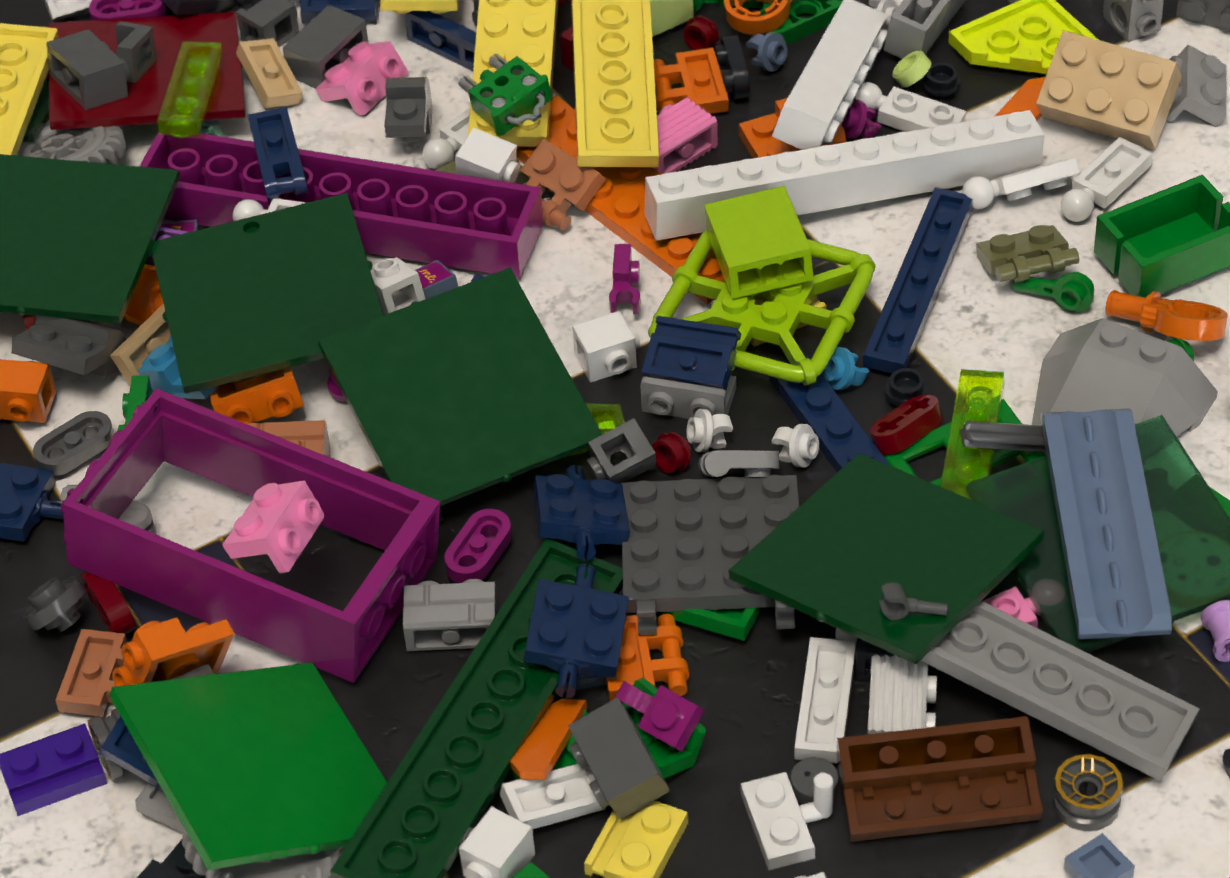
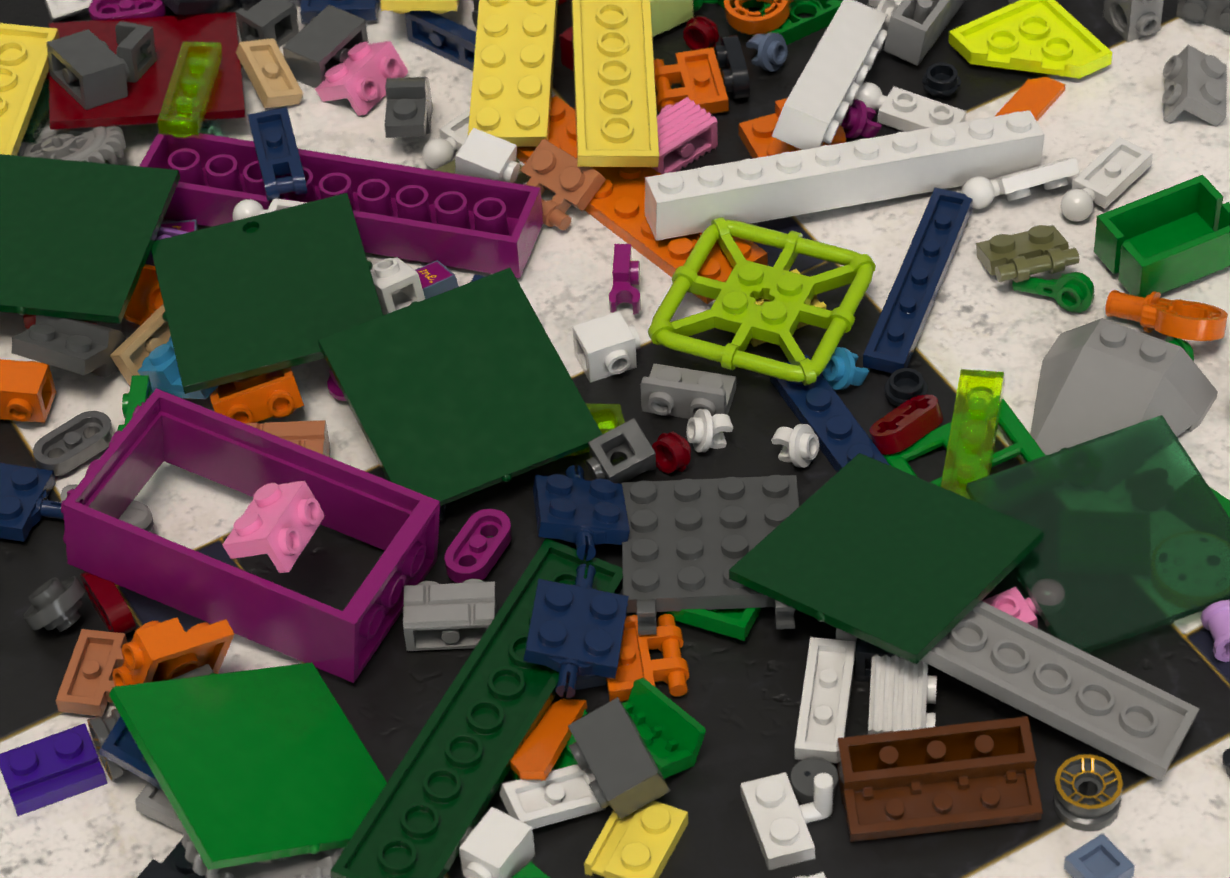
green piece [458,53,552,136] -> none
magenta plate [615,681,705,752] -> none
dark blue plate [641,316,741,391] -> none
light grey plate [698,450,779,478] -> none
lime brick [704,186,814,299] -> none
dark grey hand [879,582,948,621] -> none
yellowish green tile [892,51,932,88] -> none
dark grey axle [960,421,1046,452] -> none
tan brick [1036,30,1182,150] -> none
sand blue plate [1040,408,1172,639] -> none

